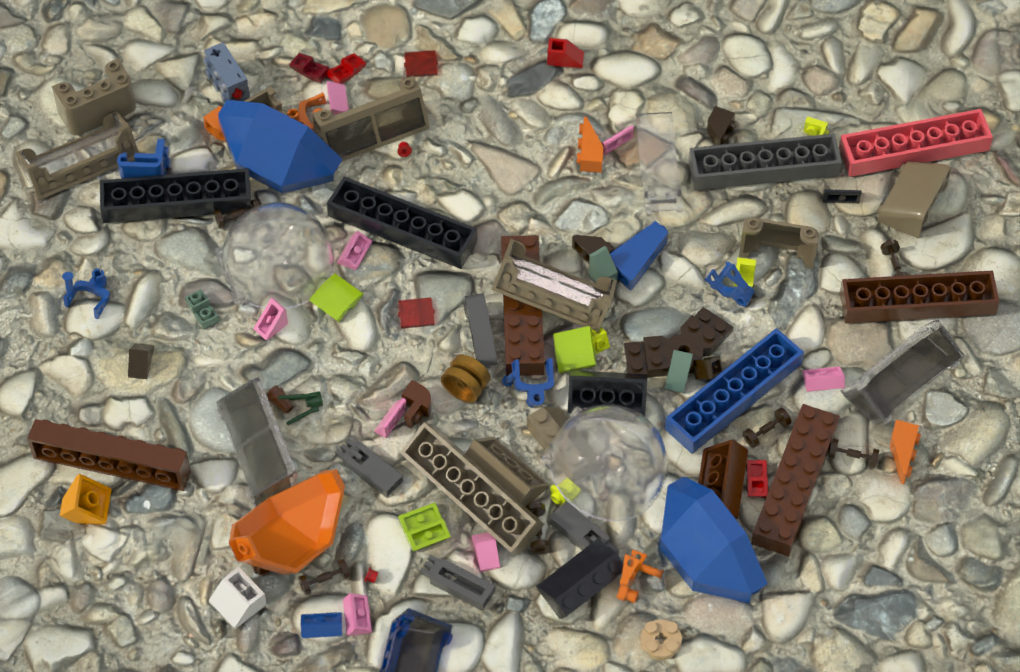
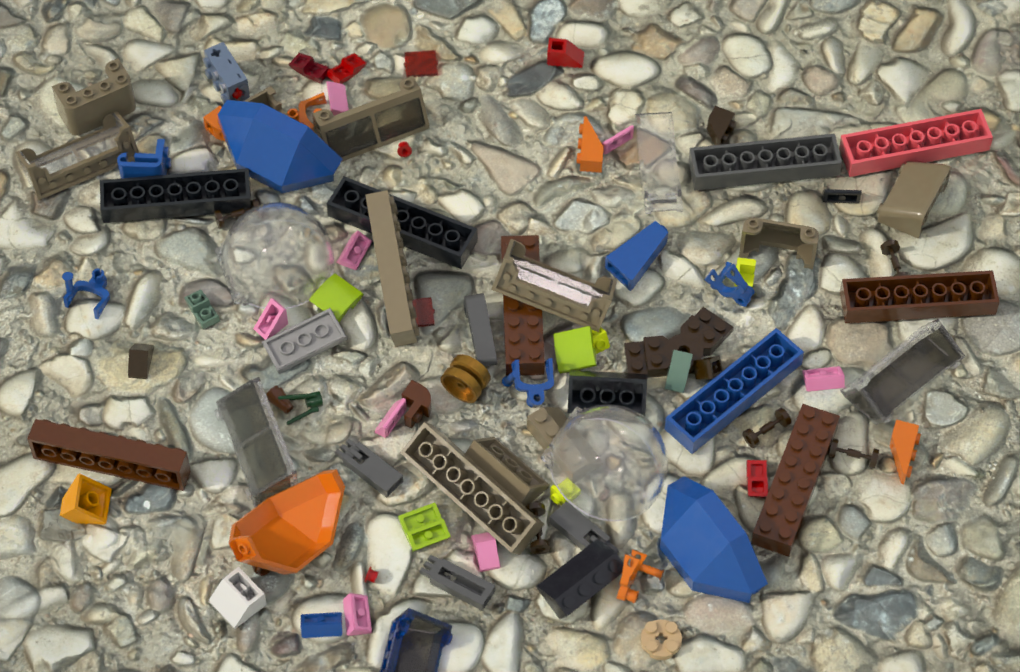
dark brown wheel [298,559,351,596] -> none
dark brown slope [572,235,614,264] -> none
sand green slope [589,246,618,283] -> none
reddish brown slope [698,439,748,519] -> none
neon yellow bracket [803,116,830,136] -> none
none -> light grey tile [262,308,348,374]
none -> dark tan brick [365,190,420,347]

